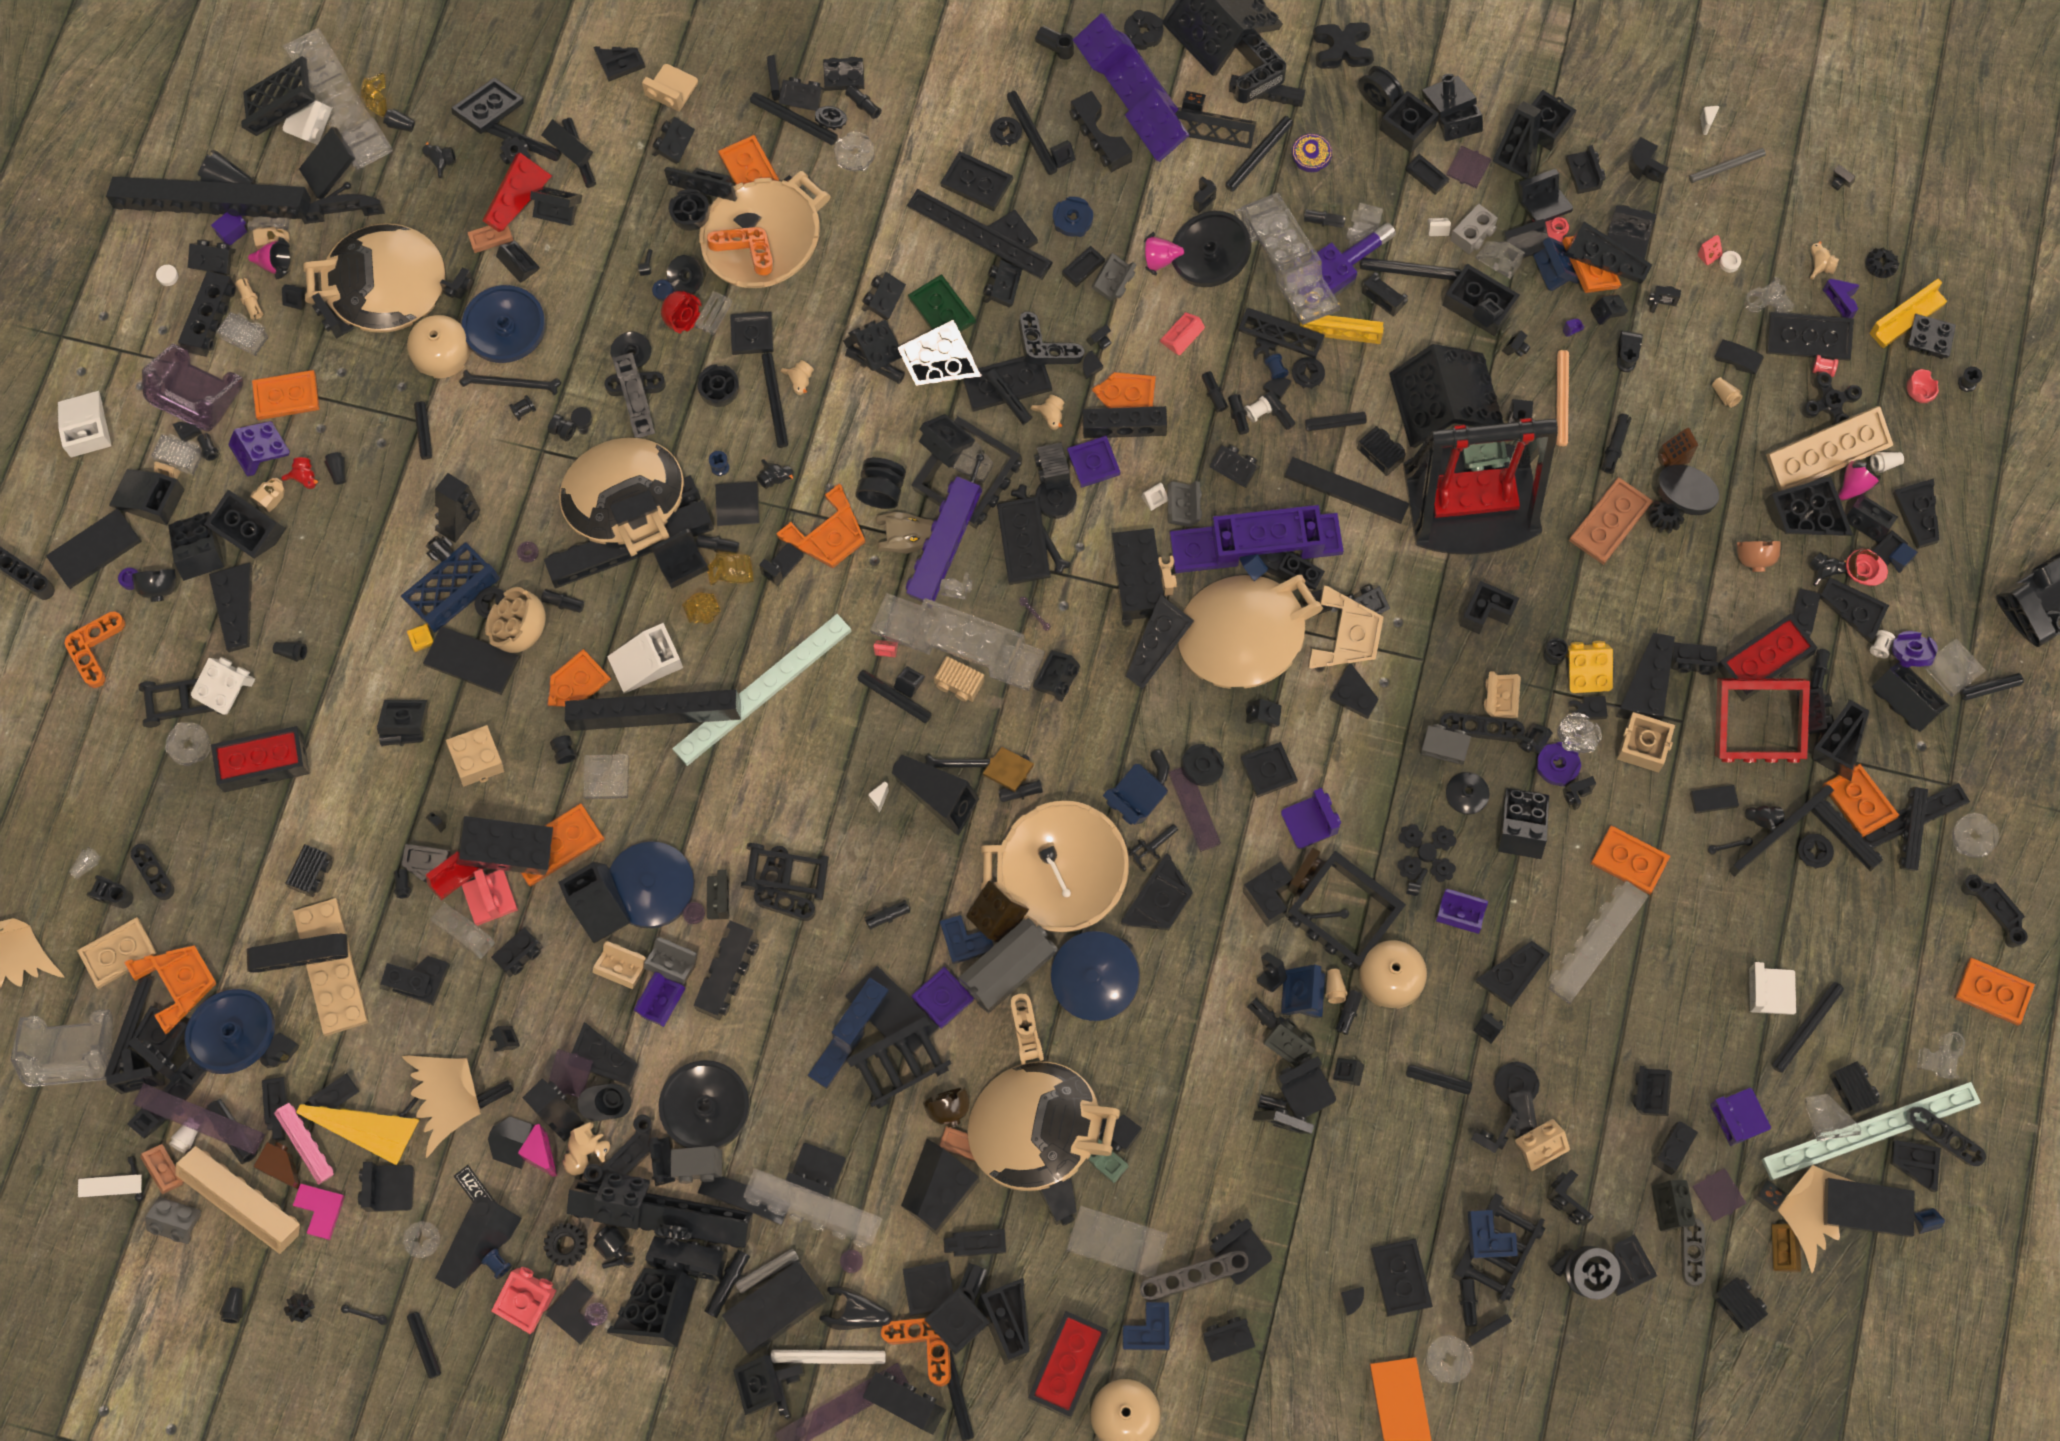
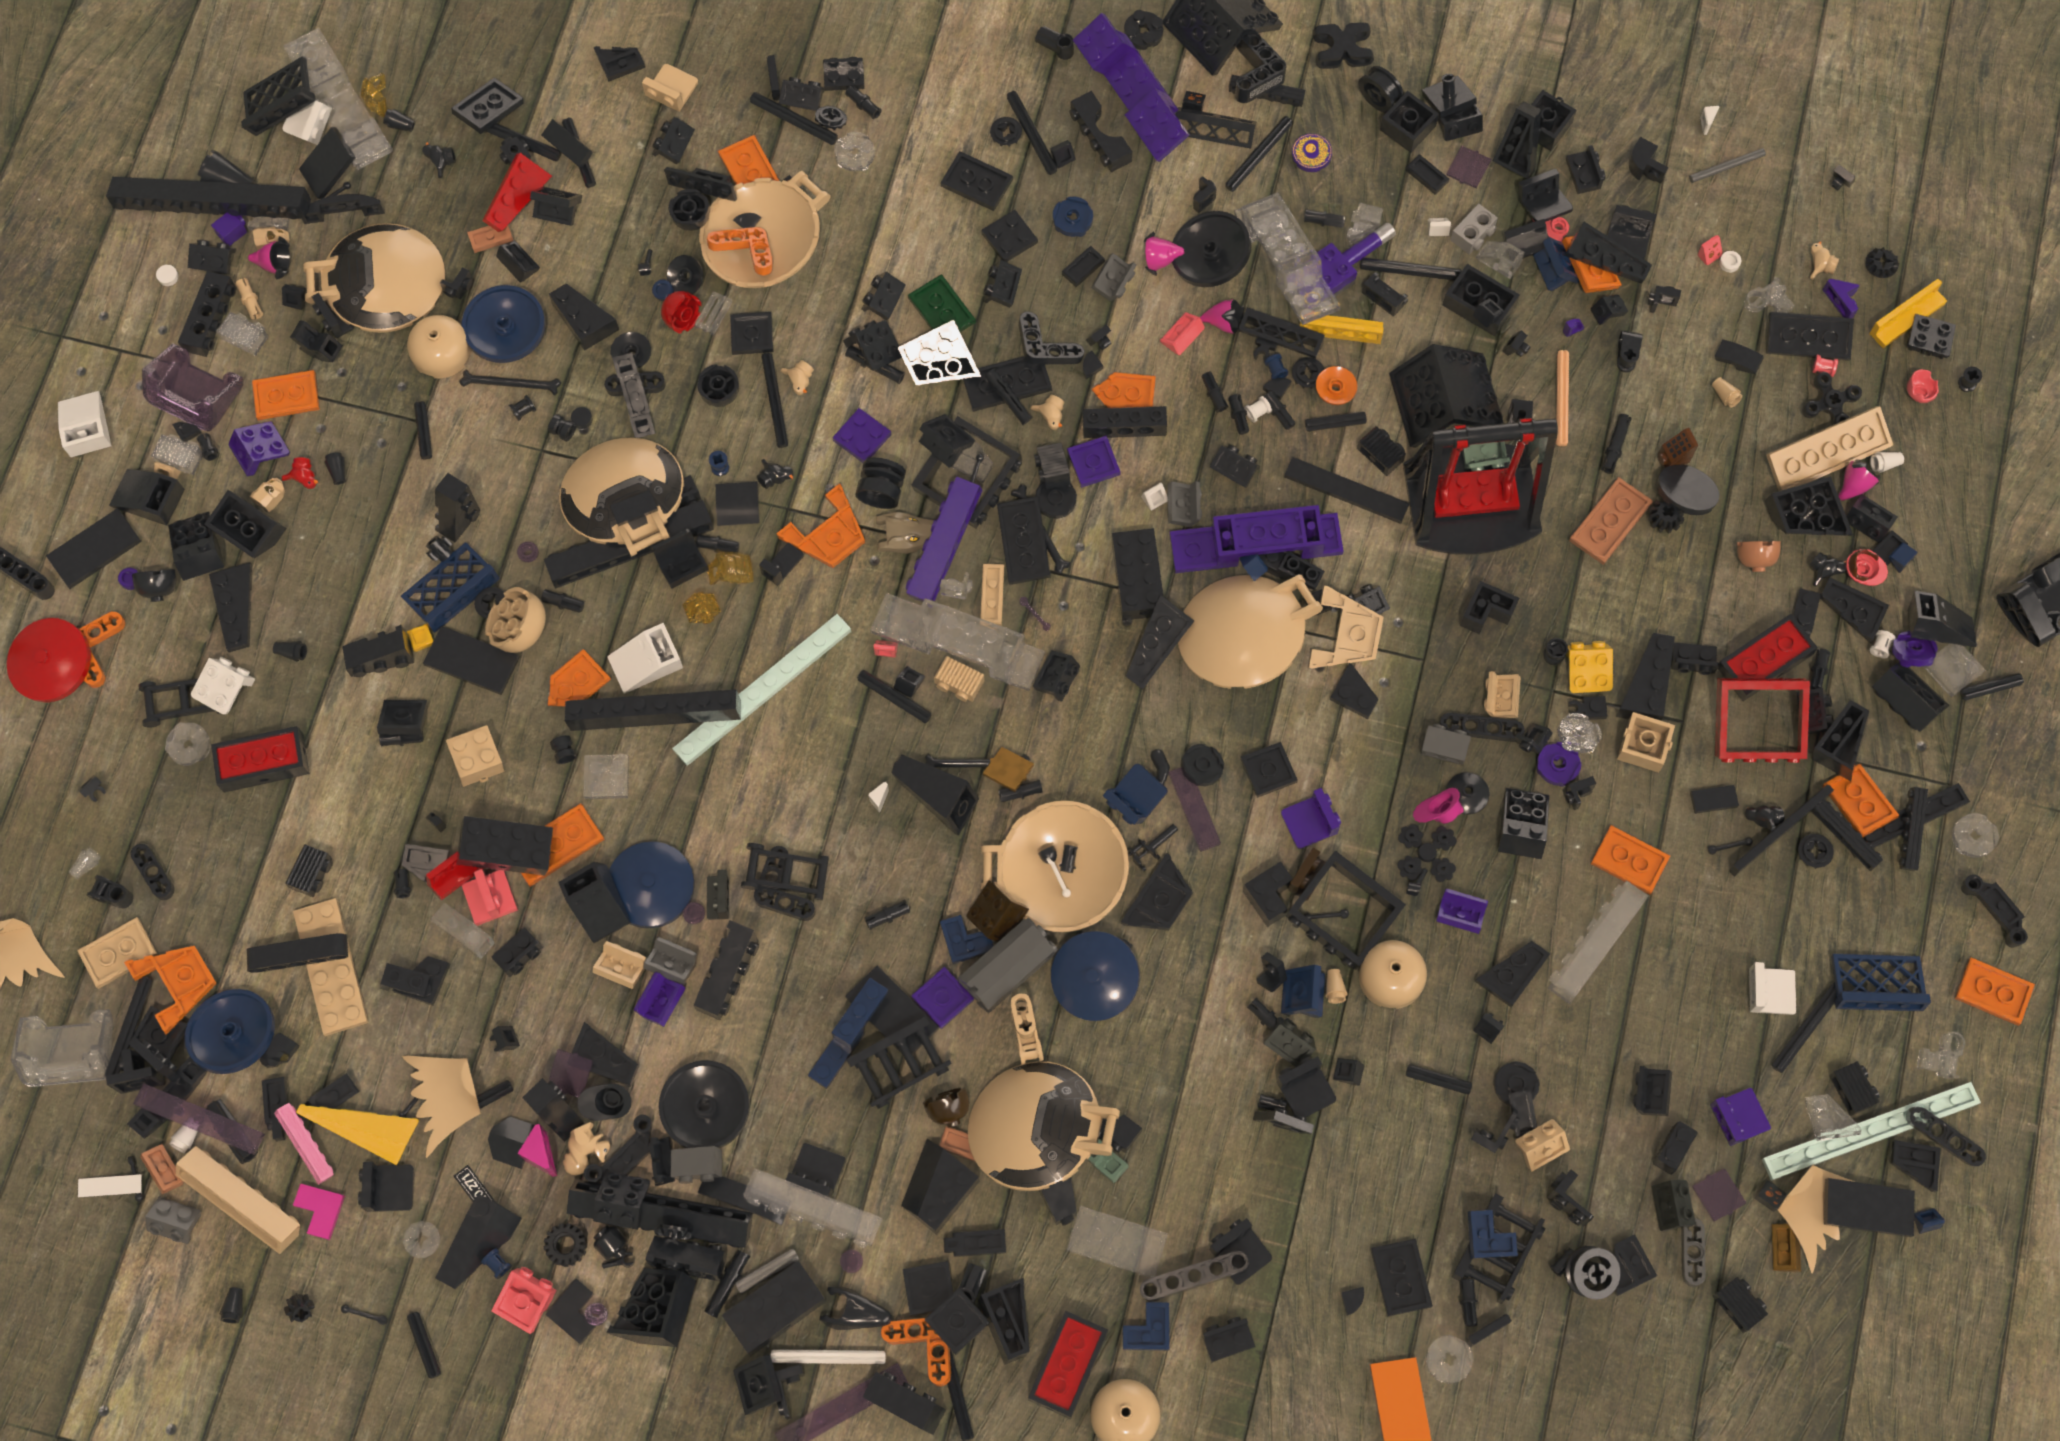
reddish brown slope [253,1142,300,1190] -> none
black tile [907,189,1053,280] -> none
tan plate [1158,556,1177,596] -> none
black bracket [1246,698,1282,728] -> none
black axle [1335,990,1363,1035] -> none
black wing [1893,478,1939,549] -> none
none -> red dish [7,618,91,703]
none -> black tile [78,775,106,802]
none -> black brick [290,320,343,363]
none -> black wedge [342,625,414,677]
none -> black wedge [549,284,619,351]
none -> dark purple plate [832,408,891,463]
none -> tan tile [980,564,1004,627]
none -> black pin [1059,845,1078,873]
none -> hat [1200,299,1244,334]
none -> orange dish [1316,366,1357,405]
none -> dark pink piece [1413,788,1464,824]
none -> dark blue fence [1831,954,1931,1011]
none -> black slope [1907,591,1977,647]

